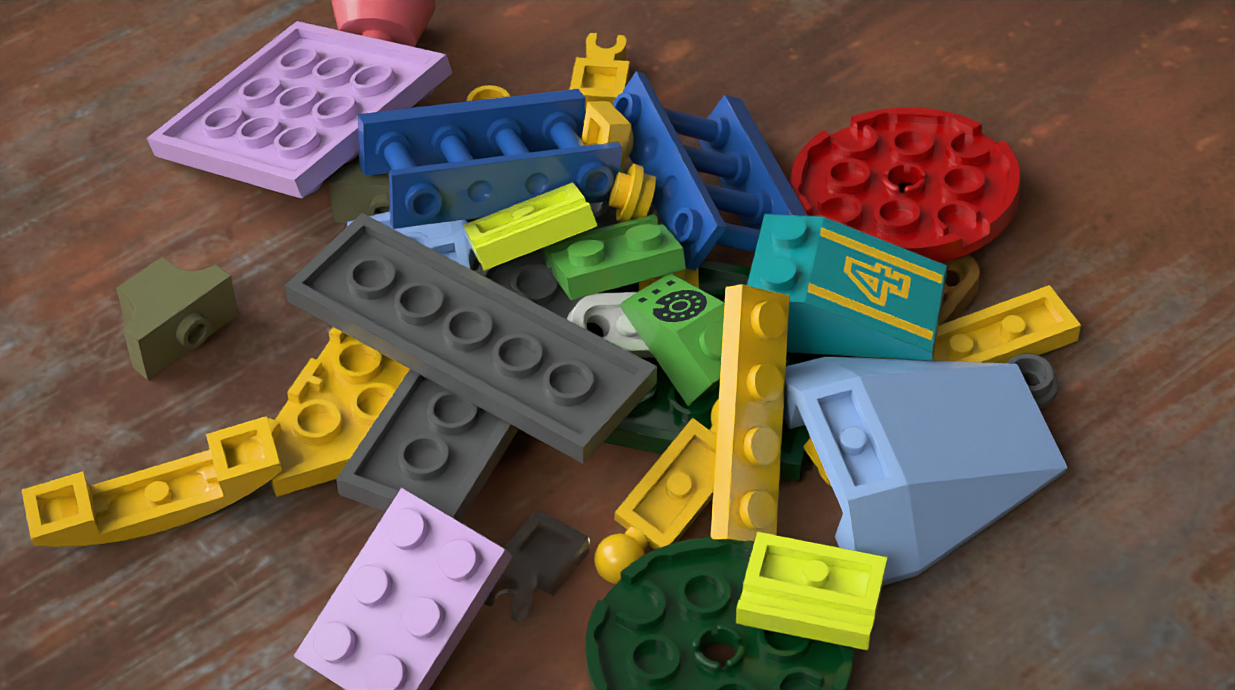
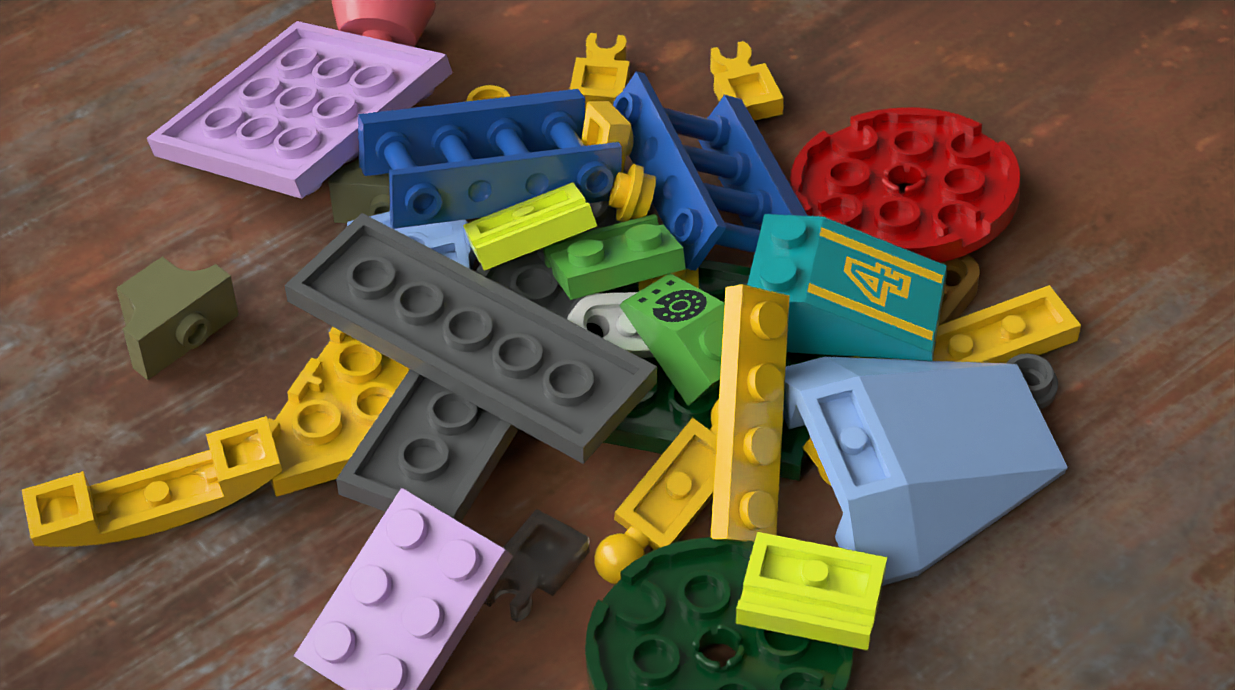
none -> yellow plate [710,41,784,121]

